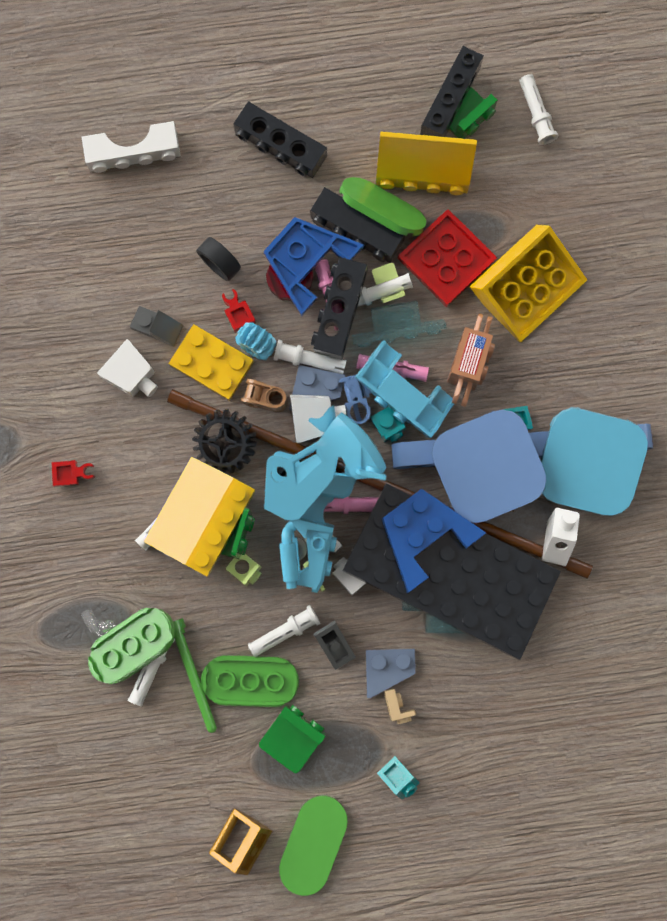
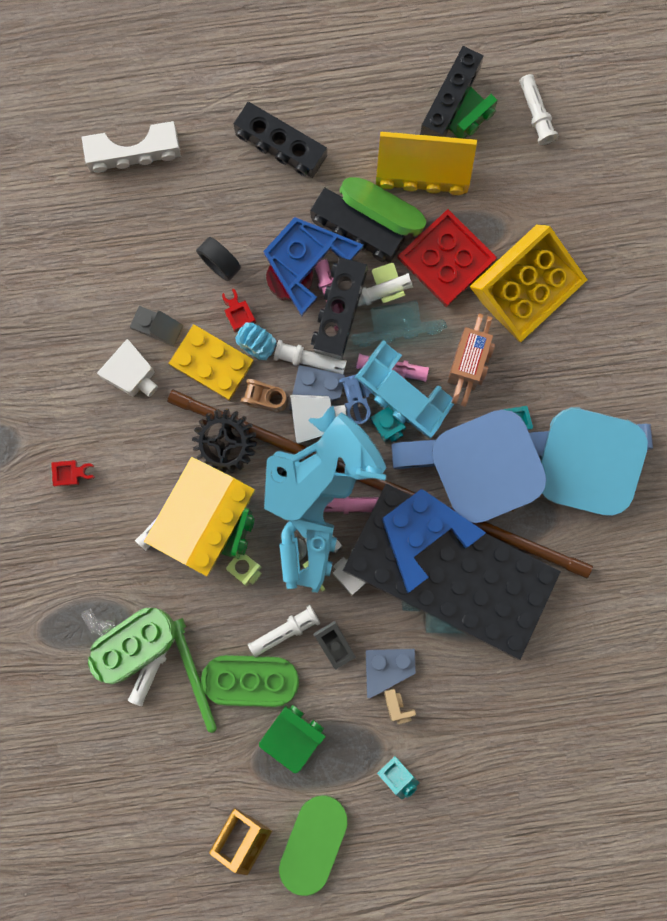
white torso [542,508,580,566] -> none

